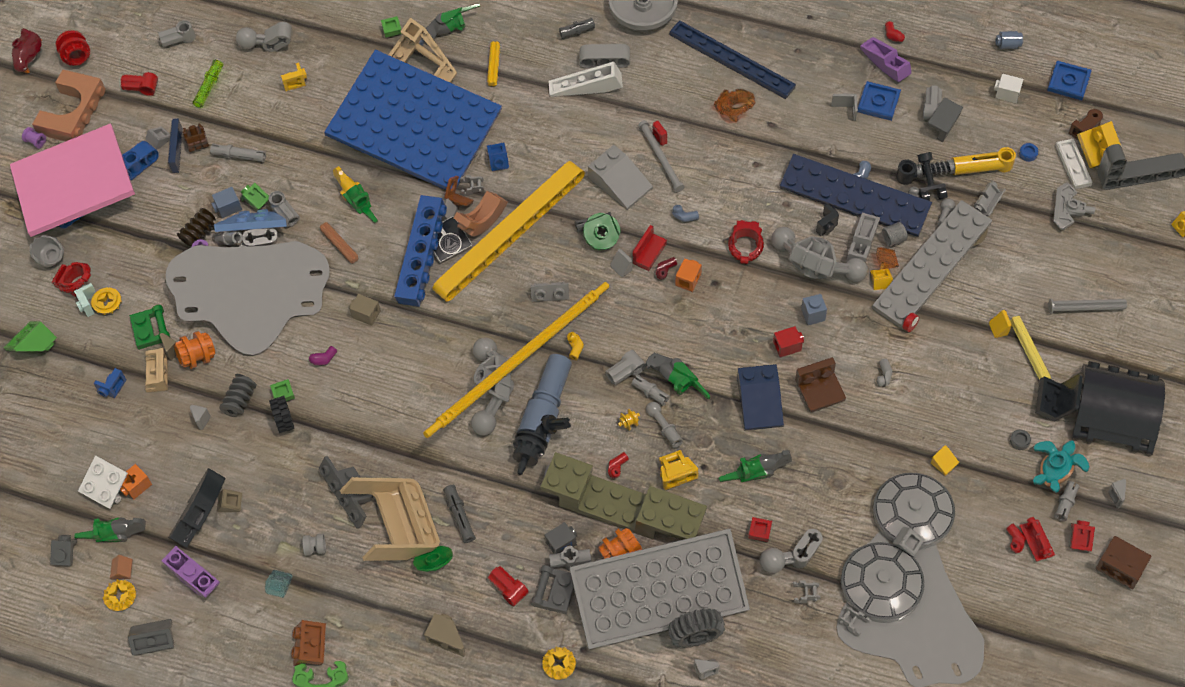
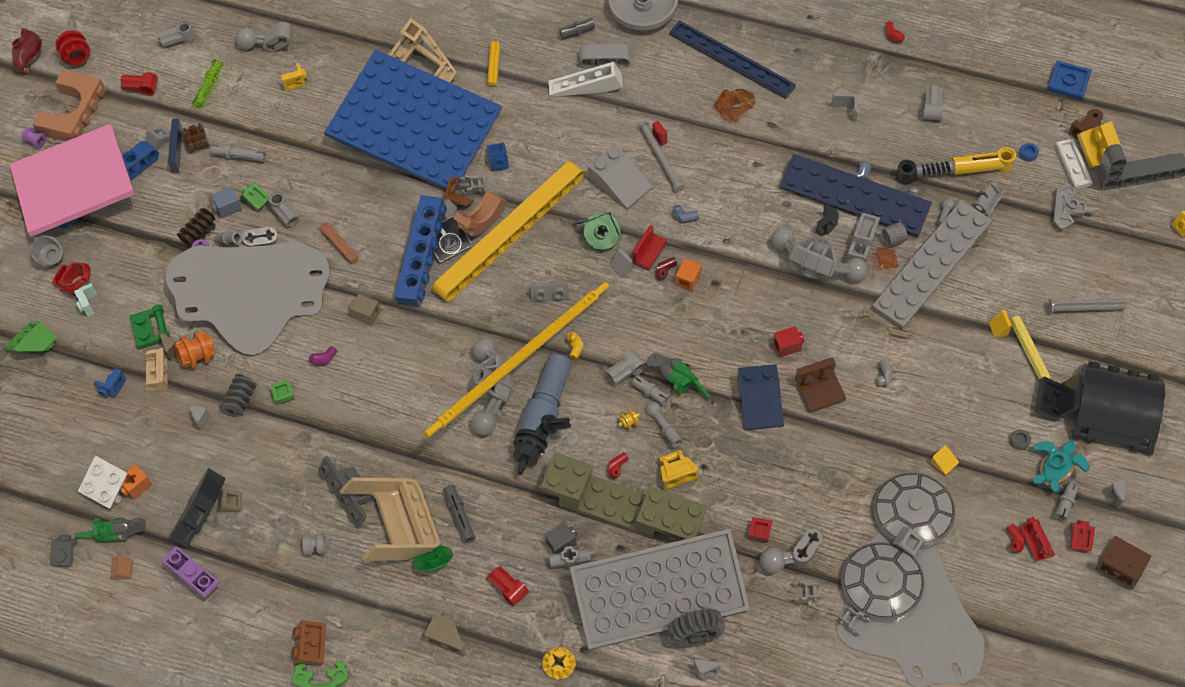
yellow gear [91,287,122,315] -> none
yellow gear [103,579,136,611] -> none
dark grey panel [128,619,175,655] -> none
medium blue wing [214,209,287,232] -> none
clear light blue slope [265,570,293,598] -> none
black tyre [269,396,295,434] -> none
green animal [333,166,378,223] -> none
bright green plate [381,16,402,38] -> none
animal [425,4,480,40] -> none
dark grey plate [531,565,574,615] -> none
orange piece [599,528,642,558] -> none
animal [719,450,792,482] -> none
red piece [728,220,764,264] -> none
sand blue brick [801,294,827,326] -> none
blue tile [857,81,901,121] -> none
medium lavender slope [860,37,911,82] -> none
yellow slope [870,269,893,290] -> none
red tile [902,312,919,332] -> none
black bar [917,152,948,201] -> none
dark grey panel [928,98,963,142] -> none
white brick [994,74,1023,103] -> none
sand blue brick [995,31,1023,49] -> none

